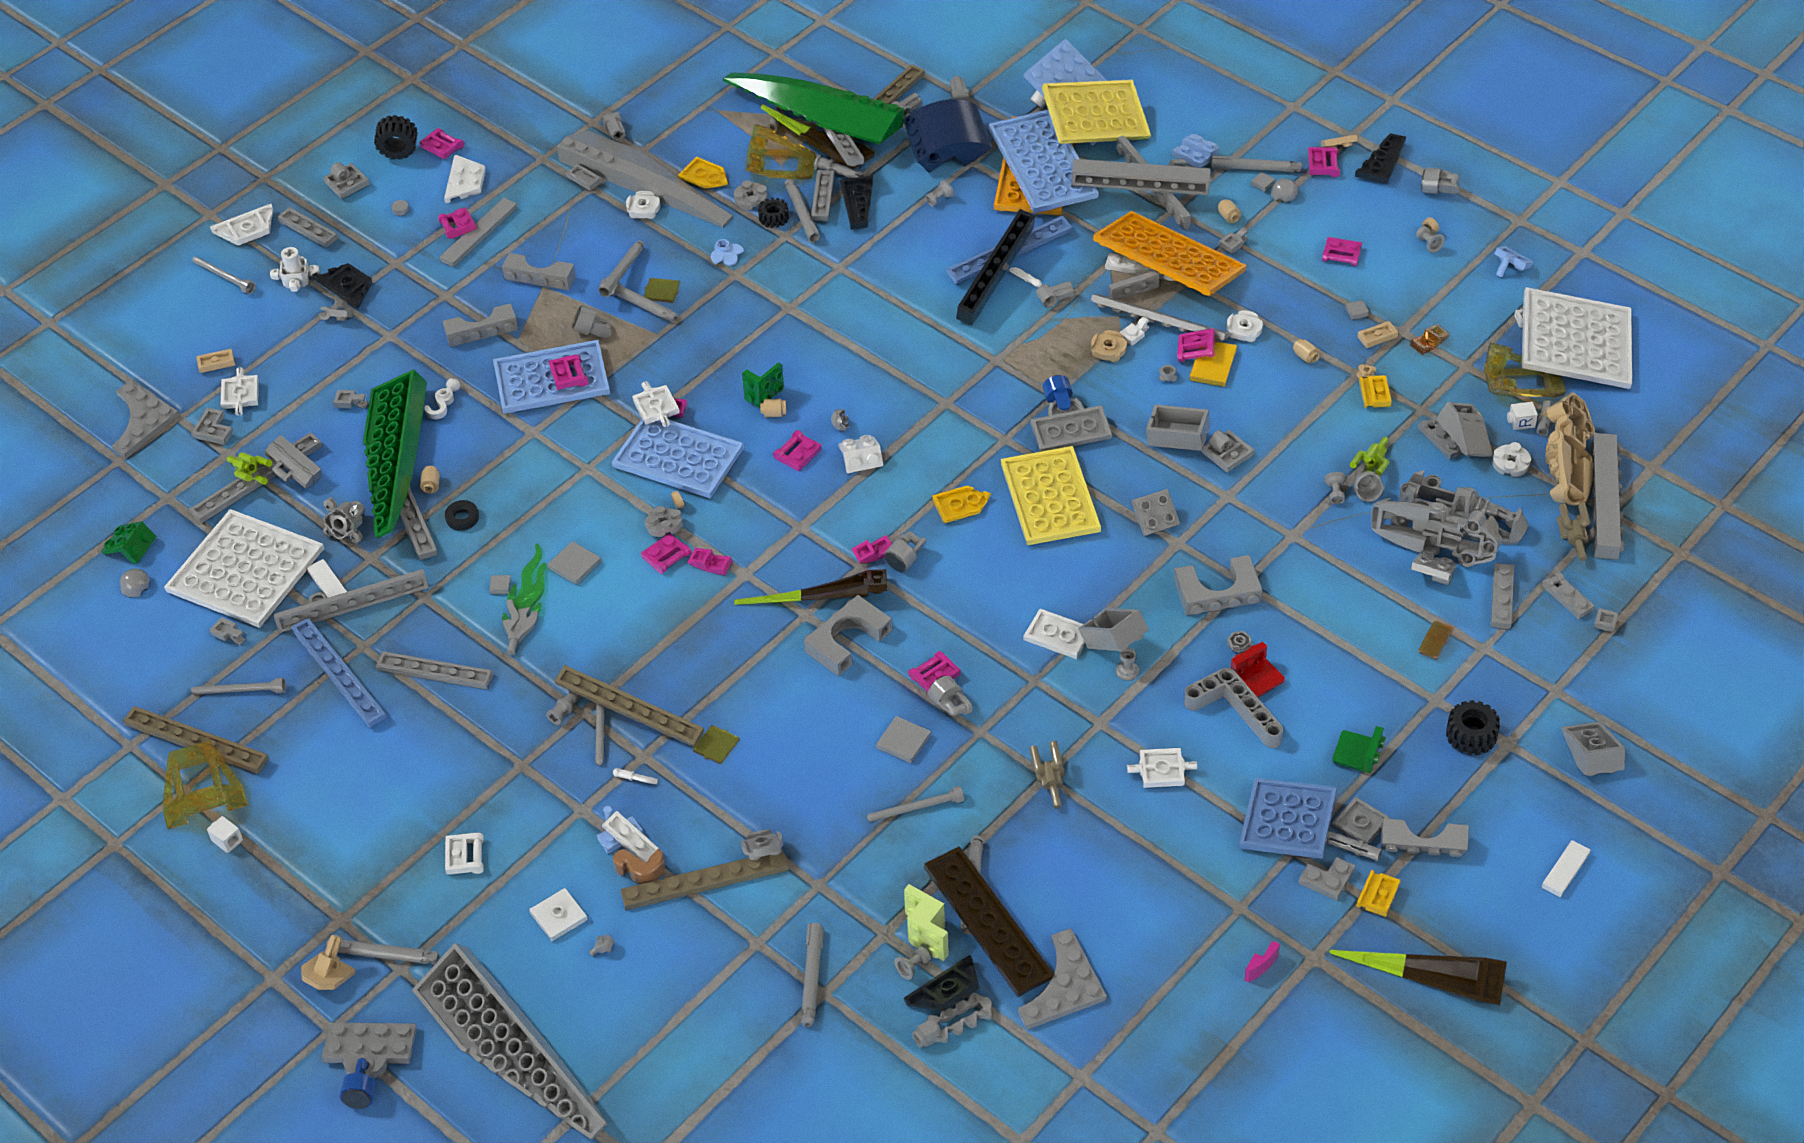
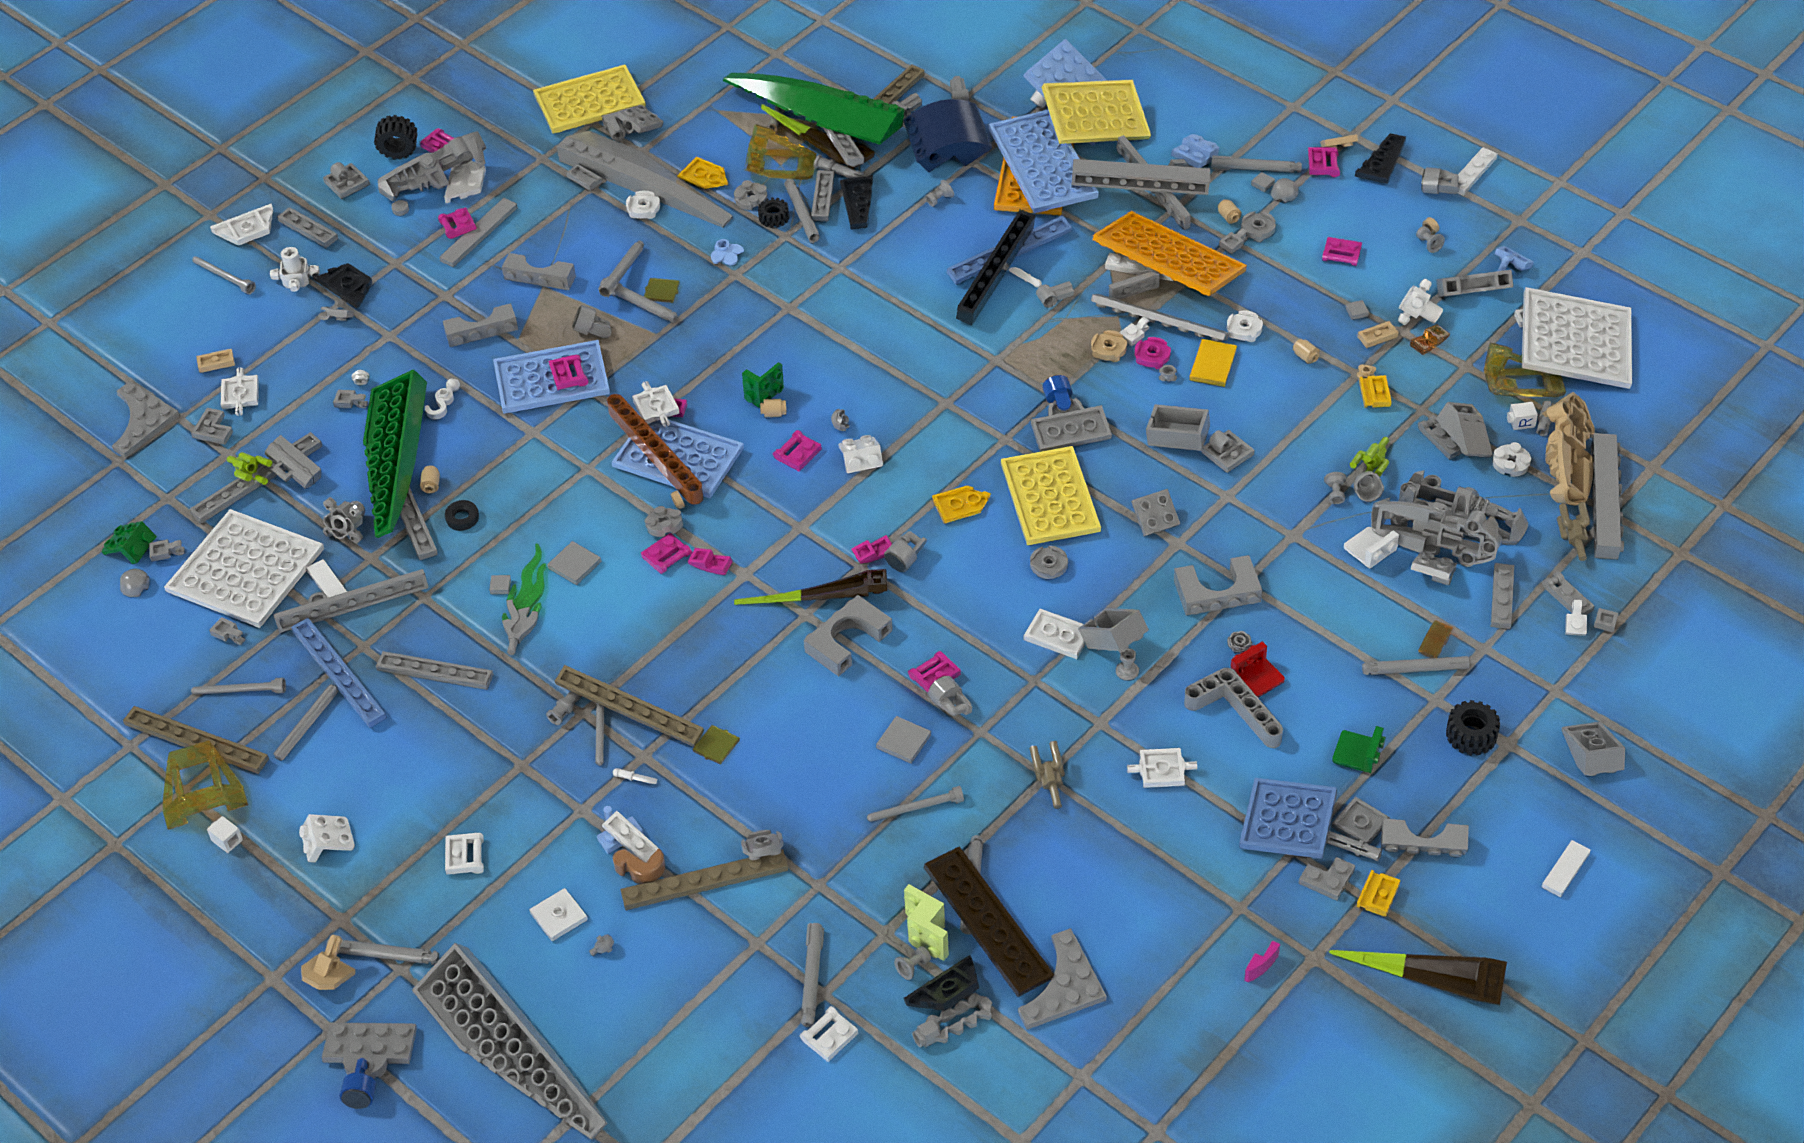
dark pink plate [1177,329,1215,363] -> none
none -> light grey plate [149,539,185,562]
none -> light grey axle [274,684,338,761]
none -> white bracket [299,814,355,862]
none -> white plate [351,370,370,385]
none -> light grey piece [378,131,487,202]
none -> light yellow plate [533,64,646,134]
none -> dark orange beam [607,394,703,505]
none -> light grey plate [617,105,663,134]
none -> white plate [799,1006,858,1062]
none -> light grey plate [1030,546,1068,579]
none -> dark pink plate [1135,337,1171,369]
none -> light grey plate [1241,211,1276,242]
none -> white bracket [1344,527,1399,569]
none -> light grey piece [1362,656,1470,675]
none -> white piece [1398,279,1443,325]
none -> light grey arch [1436,270,1513,297]
none -> white plate [1458,147,1498,196]
none -> white plate [1565,600,1587,636]

